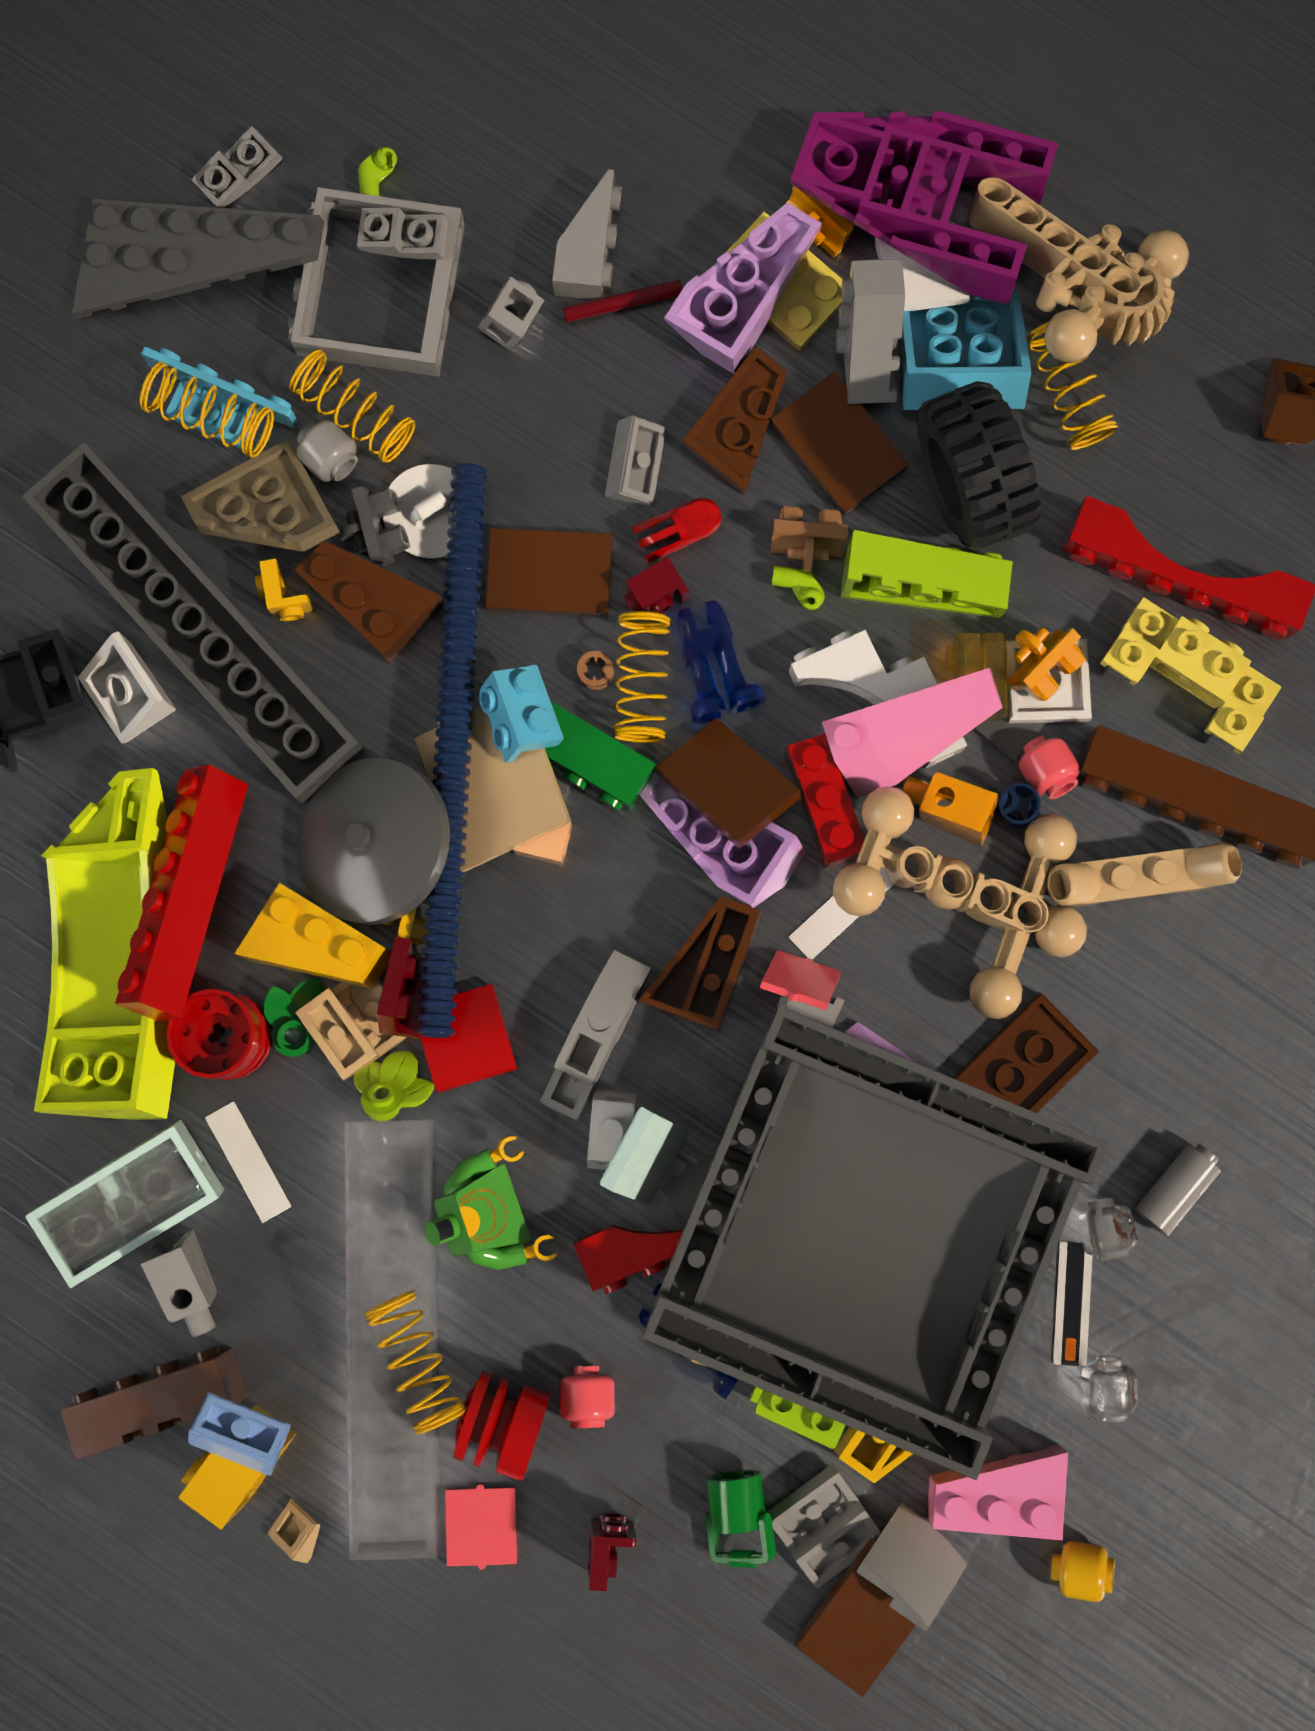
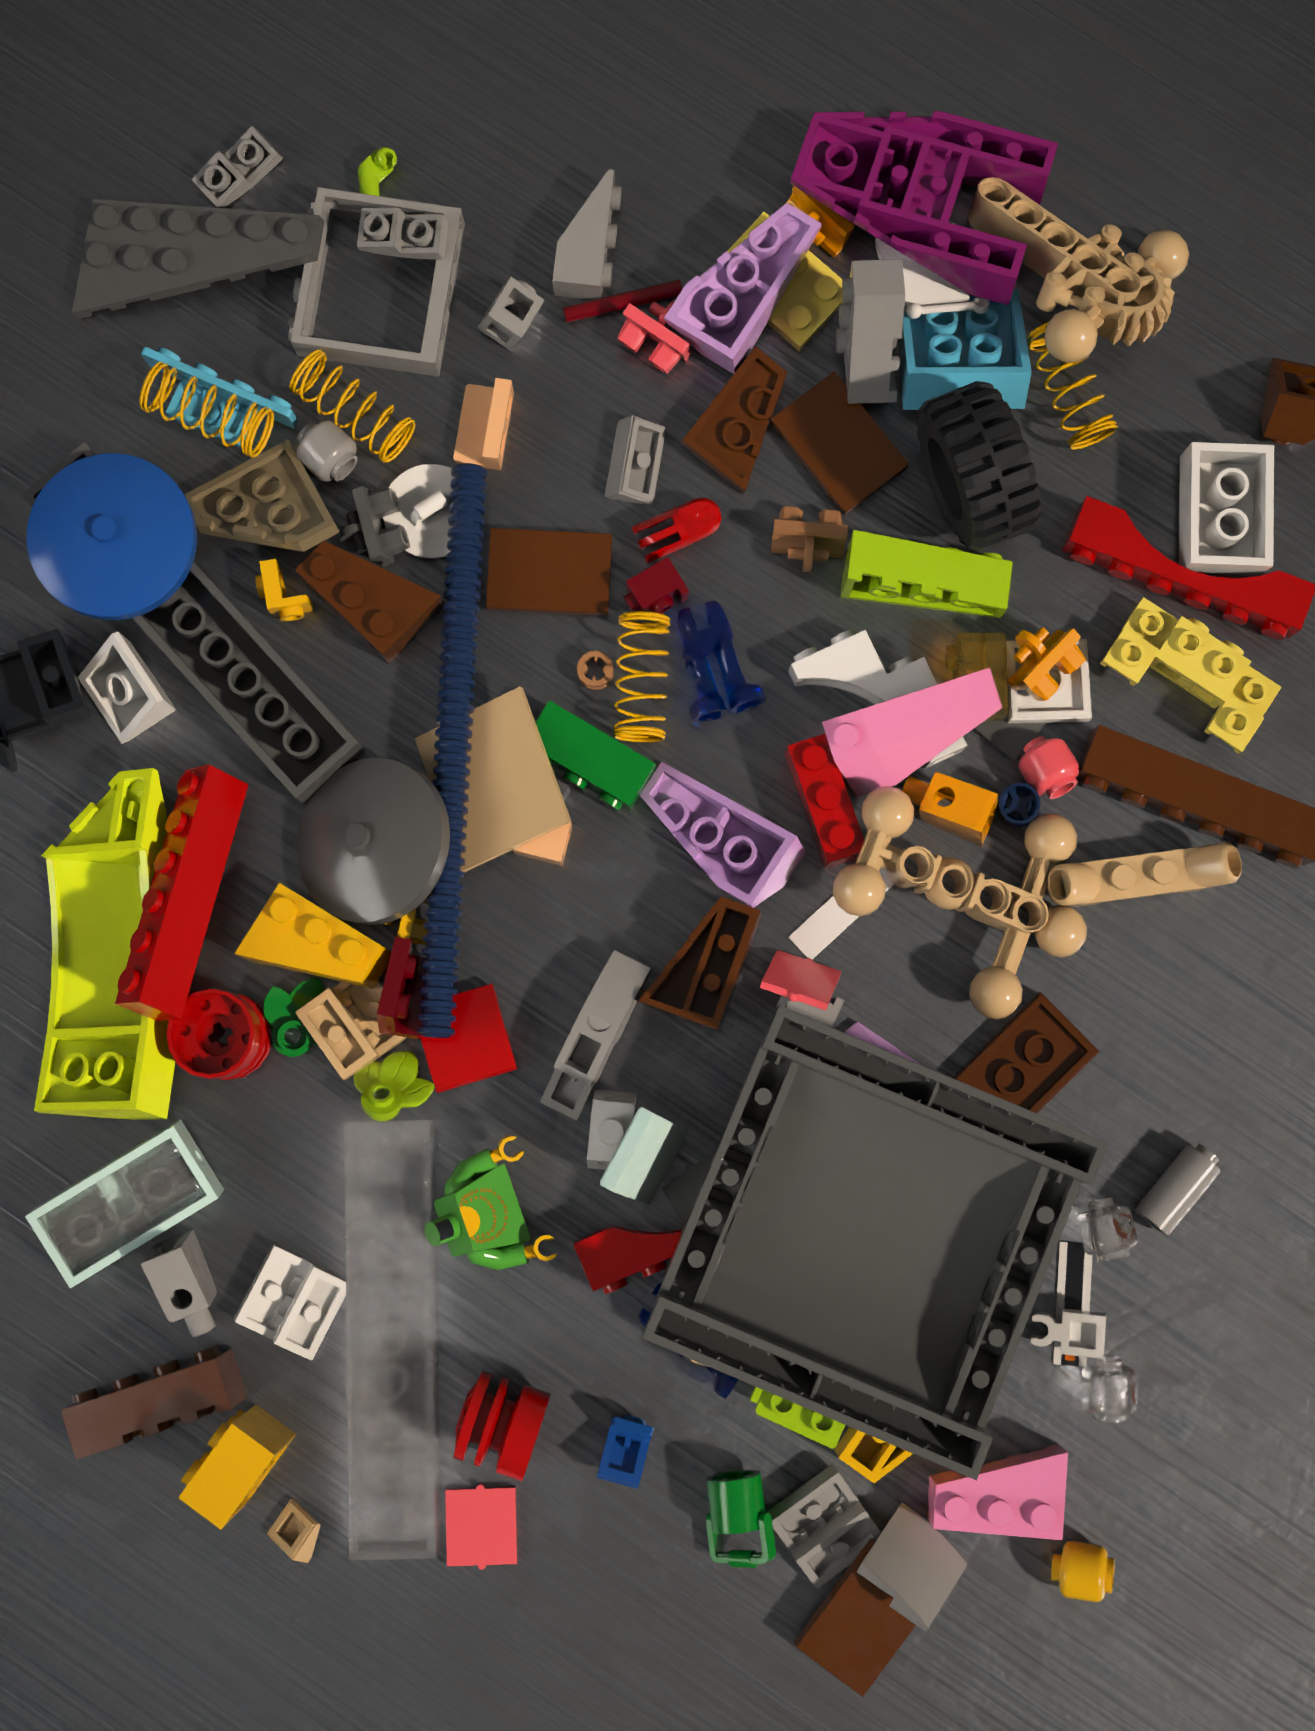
light blue slope [188,1392,291,1476] -> none
white sticker [205,1101,292,1223] -> none
yellow piece [363,1290,466,1435] -> none
medium azure bracket [479,665,564,763] -> none
coral head [559,1366,615,1428] -> none
dark red bracket [587,1513,637,1591] -> none
reddish brown tile [655,718,801,849] -> none
lime arm [771,565,825,610] -> none
none -> blue dish [26,453,197,620]
none -> white slope [234,1243,351,1361]
none -> light nougat panel [453,378,514,470]
none -> blue bracket [596,1415,654,1489]
none -> coral hips [617,300,692,374]
none -> white hinge [906,297,990,319]
none -> white plate [1030,1309,1107,1359]
none -> white brick [1178,442,1274,577]

